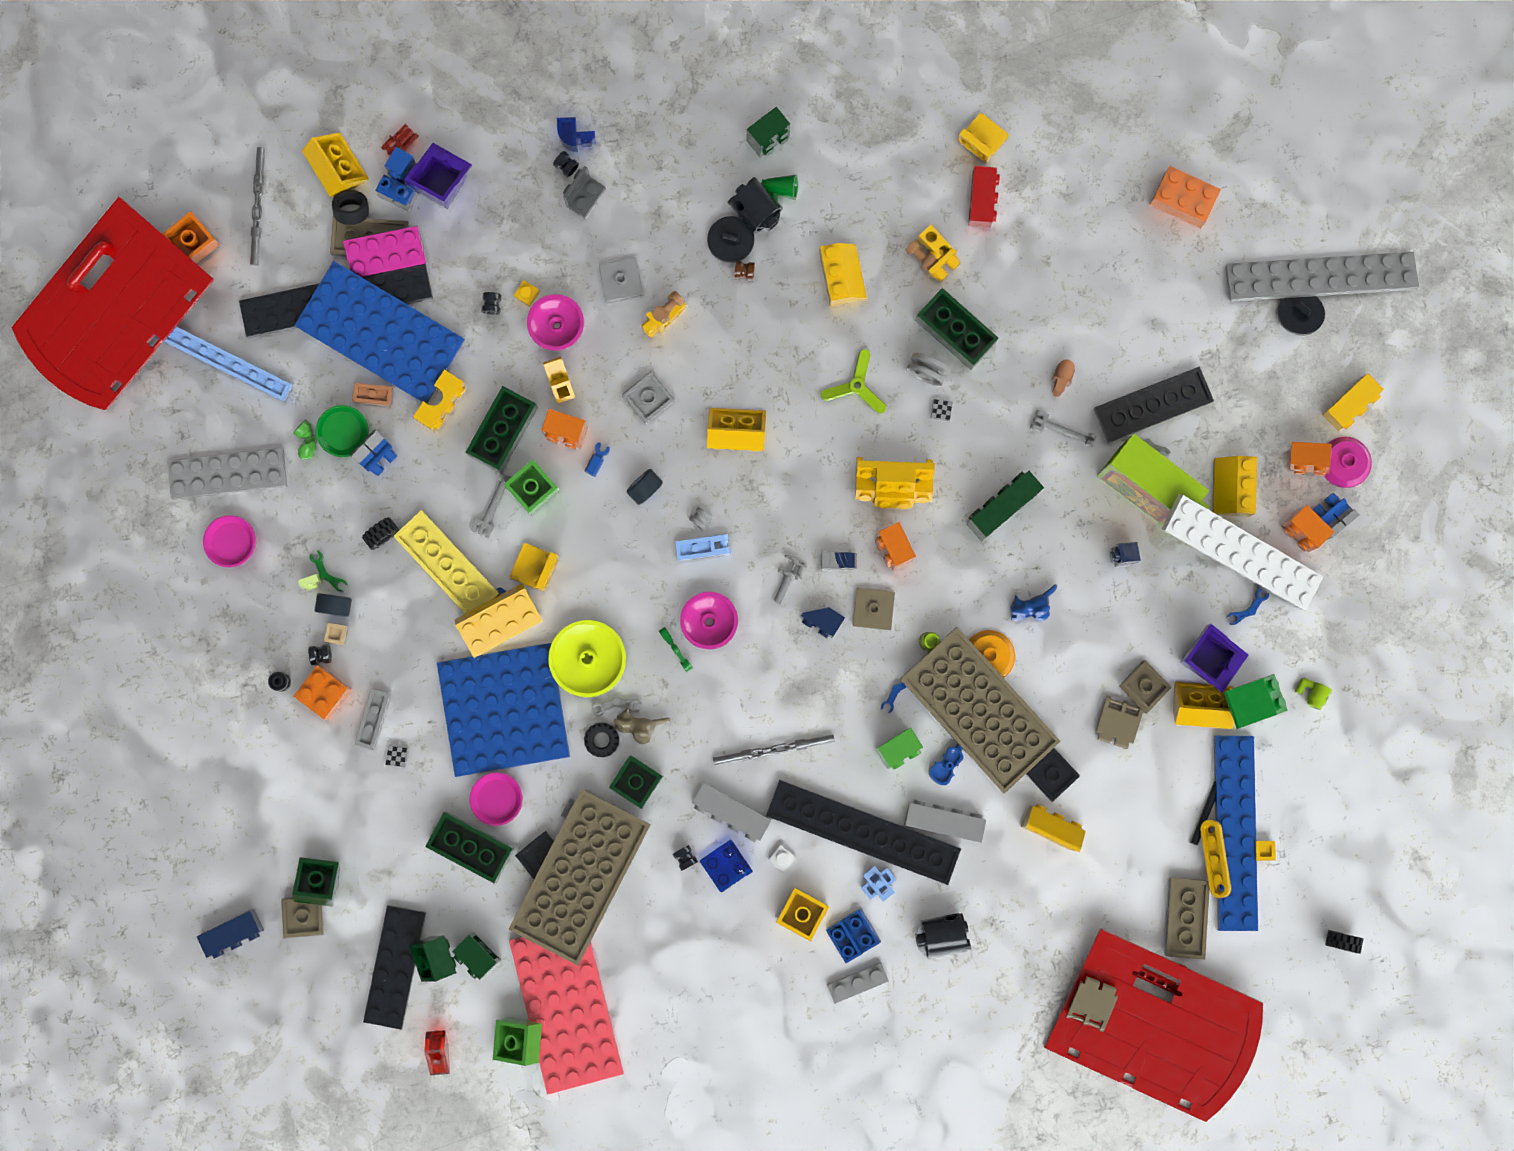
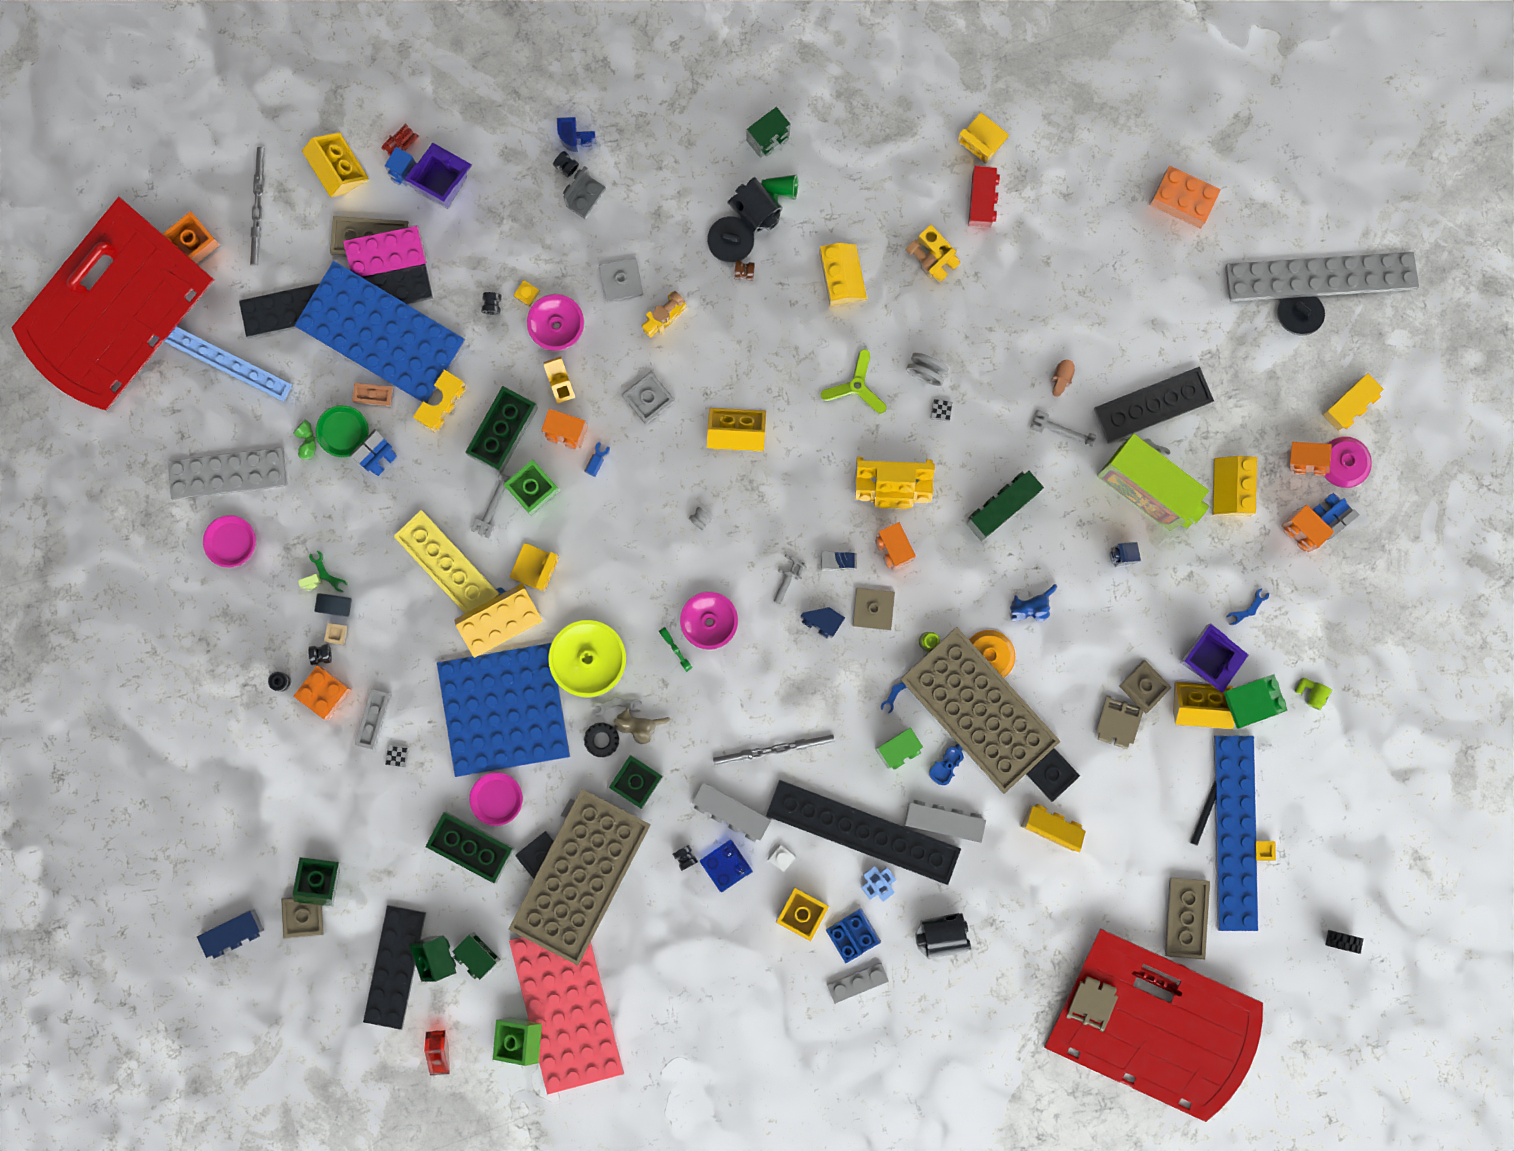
black tyre [332,190,369,225] -> none
black tyre [362,517,399,550] -> none
blue hips [375,174,418,213] -> none
black wheel [627,469,663,505] -> none
light blue plate [675,534,731,561] -> none
dark green brick [915,288,999,370] -> none
white plate [1161,494,1323,611] -> none
yellow plate [1200,820,1231,898] -> none

